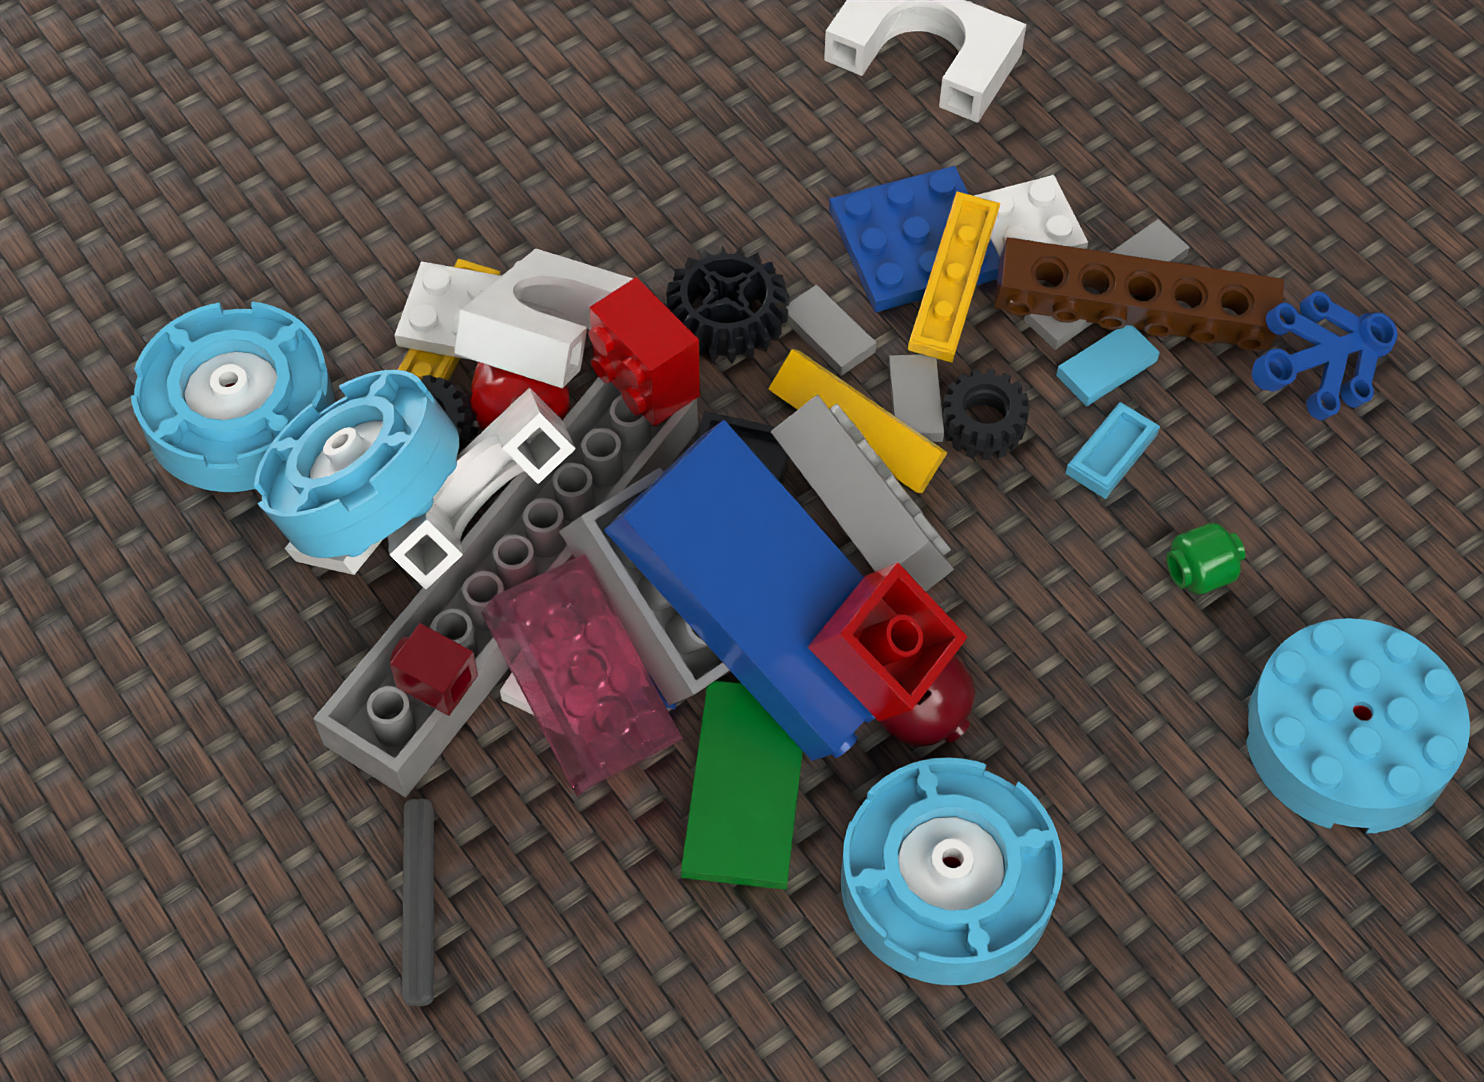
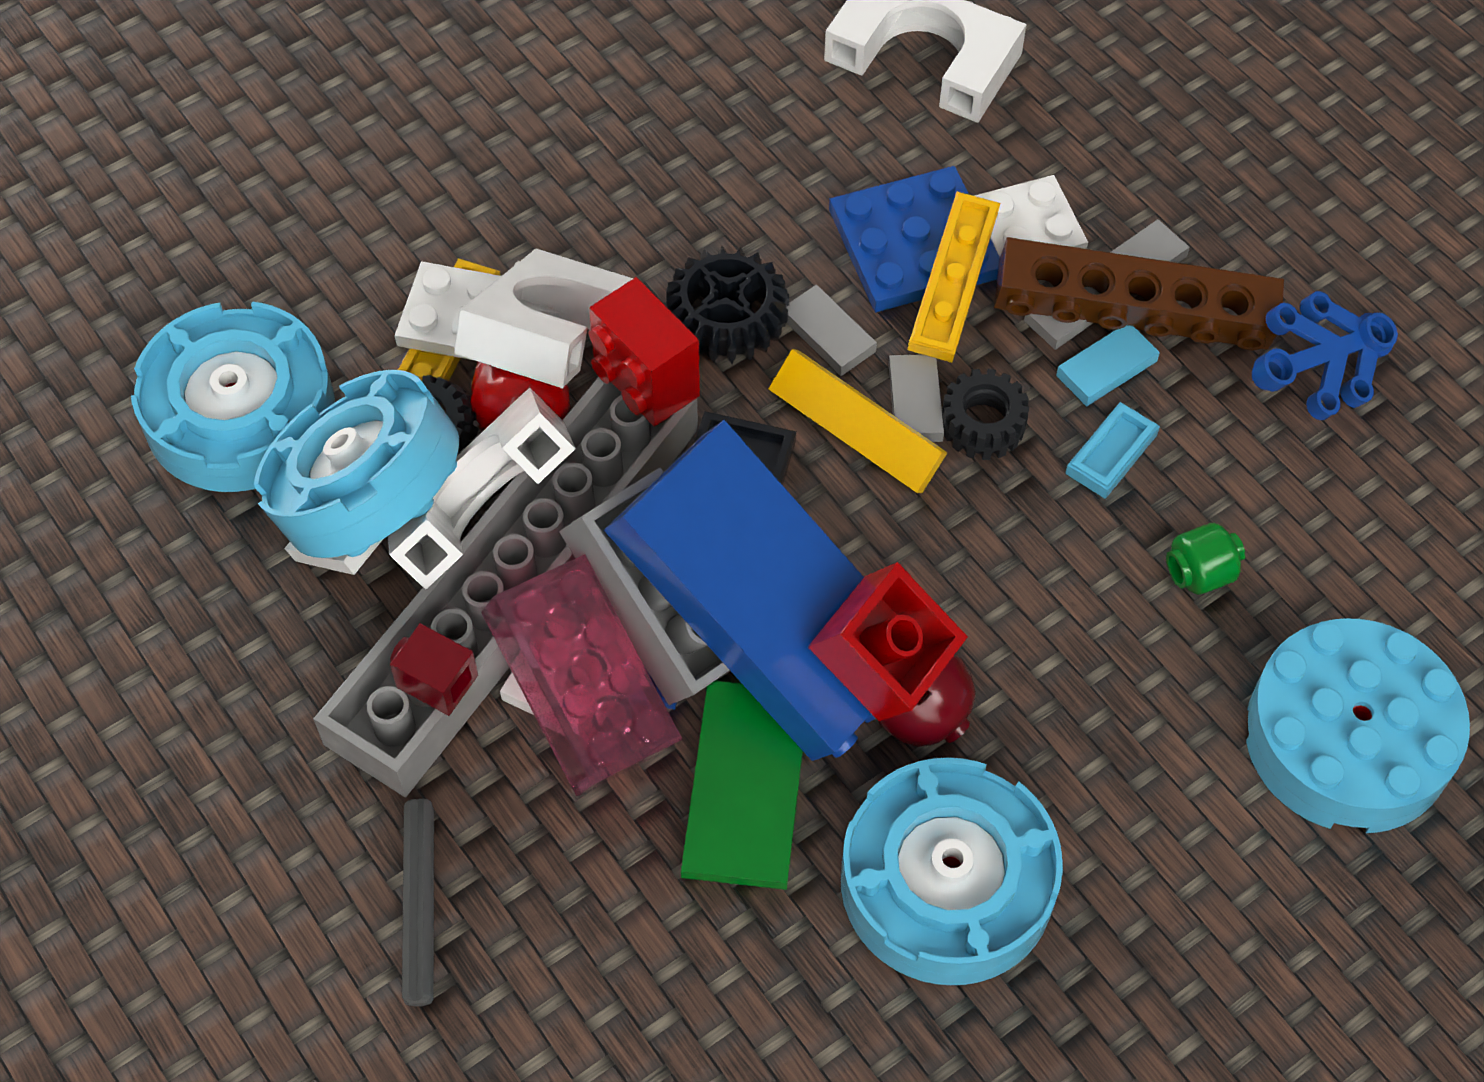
light grey brick [771,395,954,591] -> none

